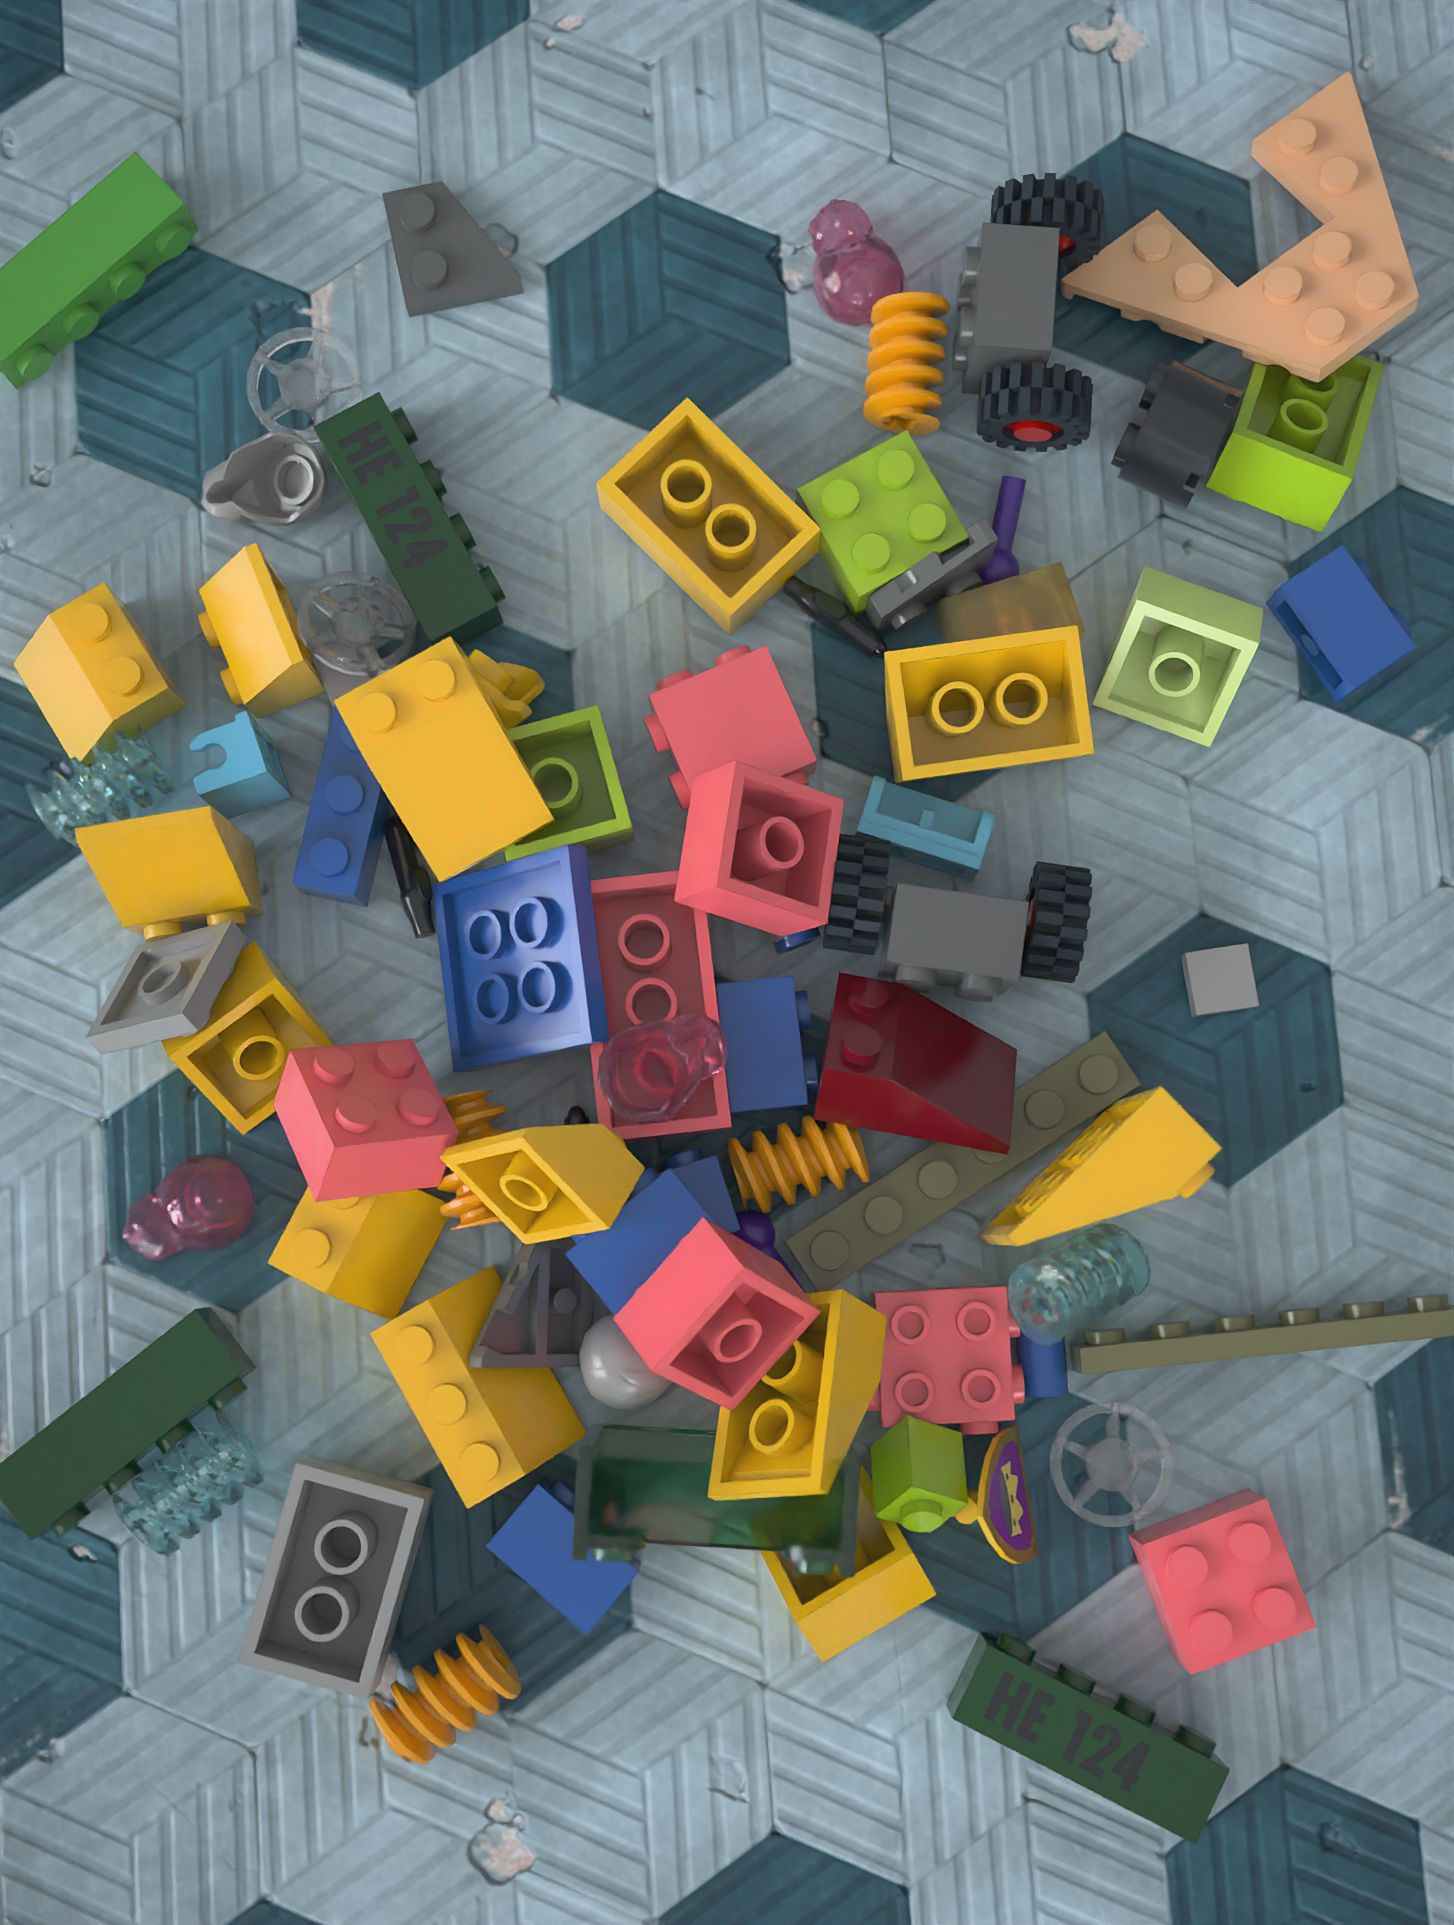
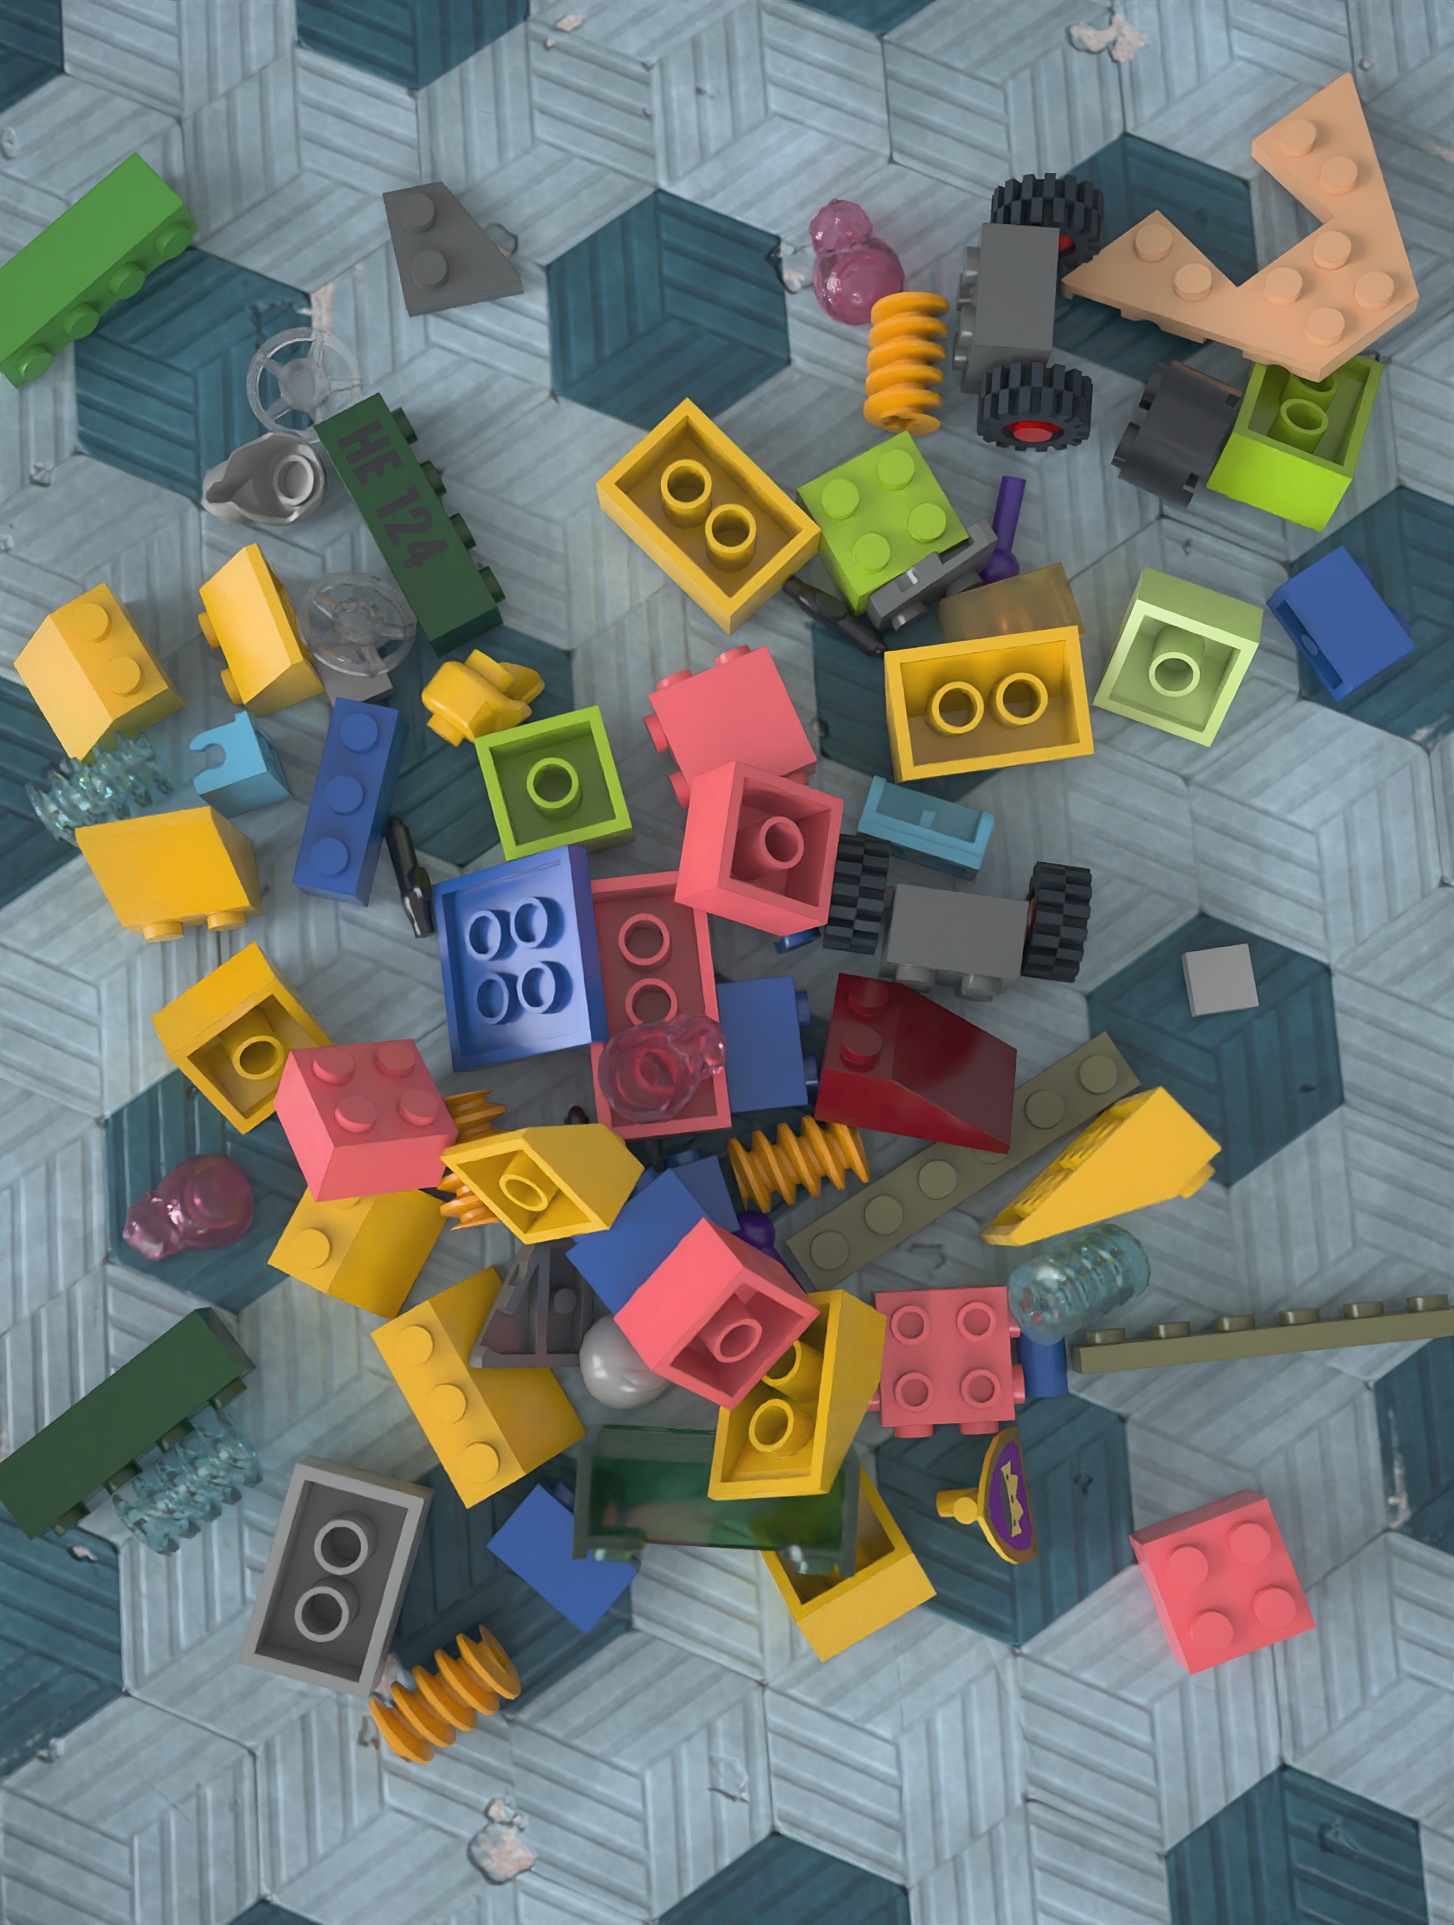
light grey plate [85,920,247,1055] -> none
yellow slope [334,636,556,883] -> none
lime brick [870,1415,968,1533] -> none
dark green brick [946,1632,1230,1845] -> none
clear wheel [1050,1402,1174,1527] -> none

